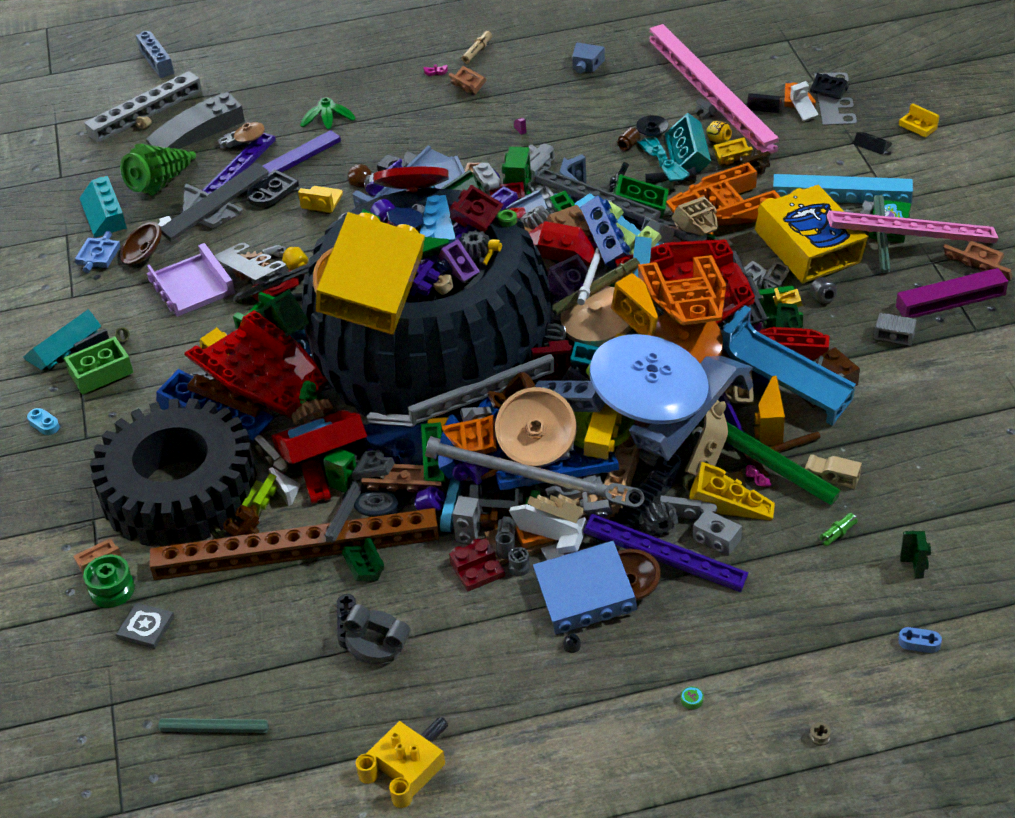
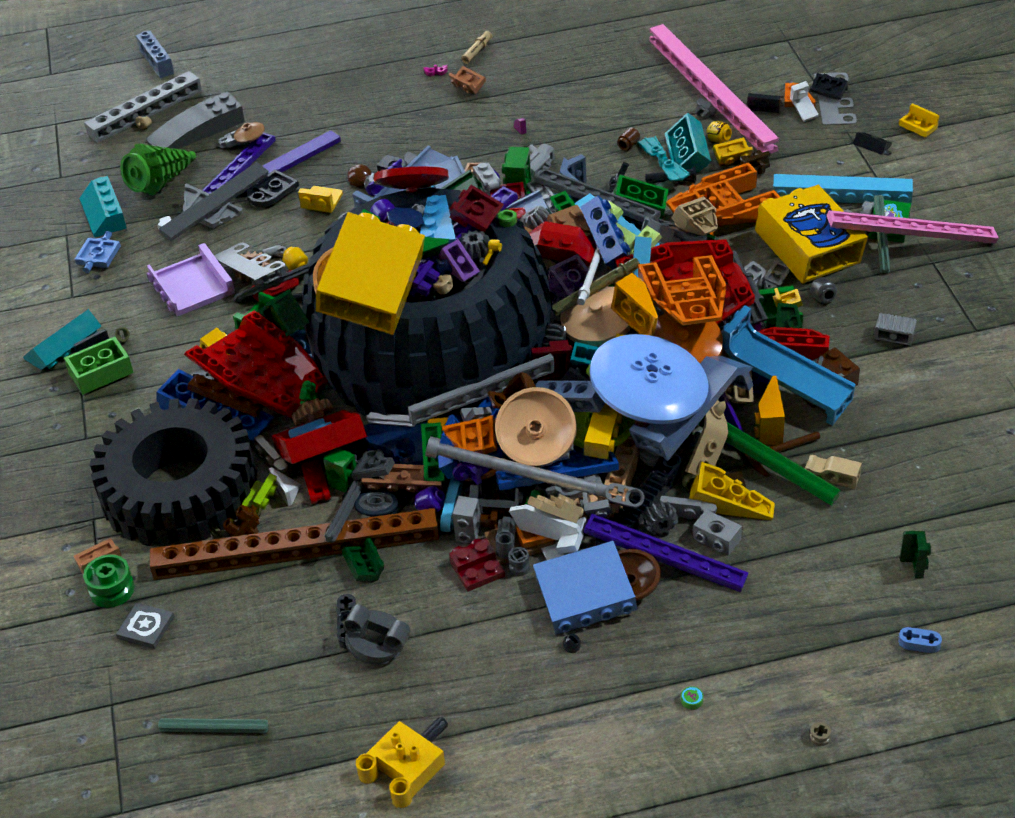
medium azure plate [27,408,60,435] -> none
reddish brown dish [120,222,162,265] -> none
green plant [300,97,356,129] -> none
sand blue torso [572,42,605,74] -> none
black dish [636,115,669,136] -> none
dark pink piece [746,465,771,487] -> none
bright green pin [820,513,858,546] -> none
magenta brick [896,268,1008,318] -> none
nougat bracket [943,241,1012,280] -> none

